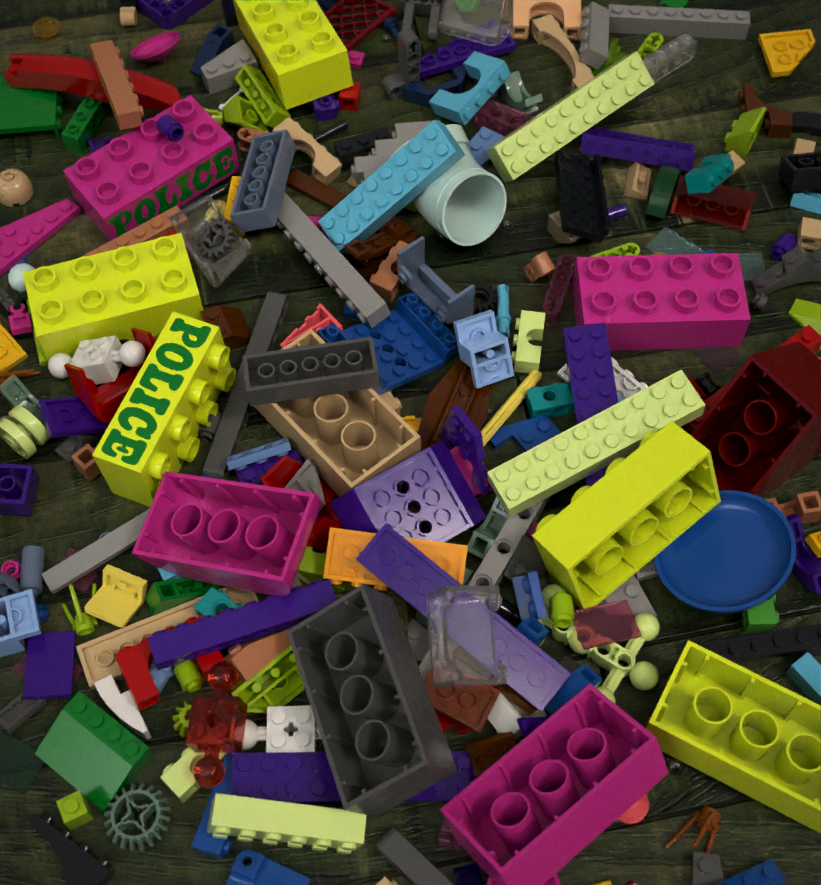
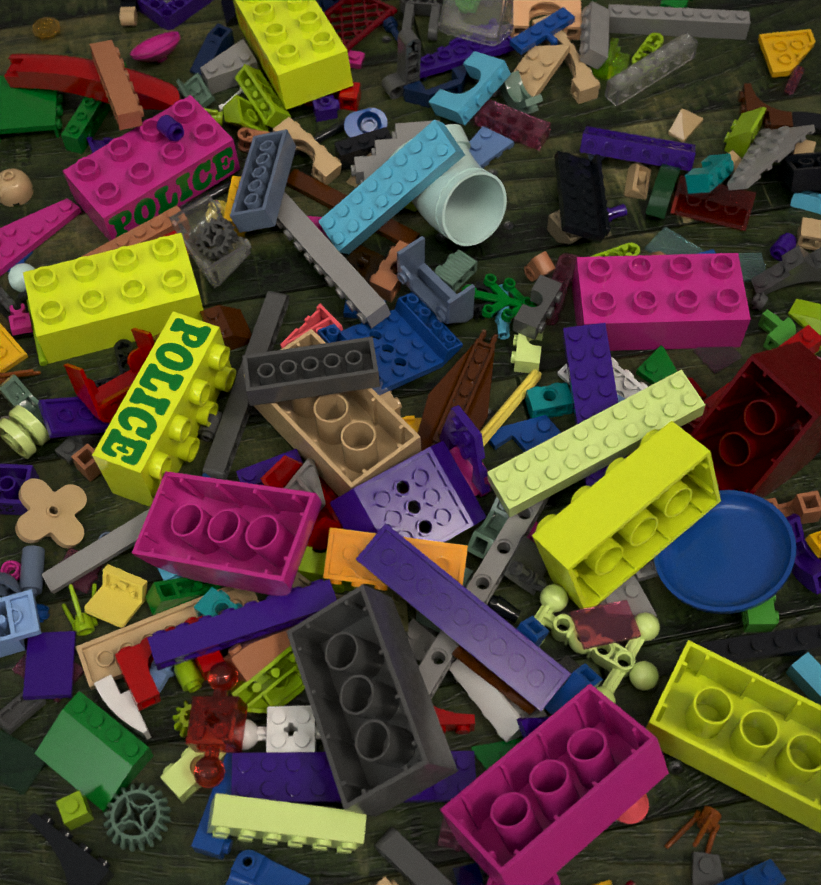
white brick [48,335,146,385] -> none
medium blue plate [226,437,292,471] -> none
reddish brown slope [344,218,412,260] -> none
copper tile [424,657,500,735] -> none
clear windscreen [427,585,508,689] -> none
light blue bracket [453,309,514,389] -> none
reddish brown bracket [466,732,518,779] -> none
yellowish green brick [486,51,655,183] -> none
blue bracket [512,571,547,622] -> none
lime brick [549,592,575,628] -> none
black bush [695,373,721,399] -> none
none -> tan plant [15,479,87,548]
none -> sand green bracket [176,73,215,108]
none -> piece [344,108,387,137]
none -> sand green brick [434,249,478,292]
none -> green plant [461,273,537,322]
none -> blue plate [510,7,575,55]
none -> tan wing [513,45,571,96]
none -> dark grey arch [513,275,563,340]
none -> green wing [636,345,677,385]
none -> tan slope [668,108,703,143]
none -> light grey wing [727,125,815,190]
none -> bright green brick [758,309,796,350]
none -> clear pink axle [784,65,805,95]

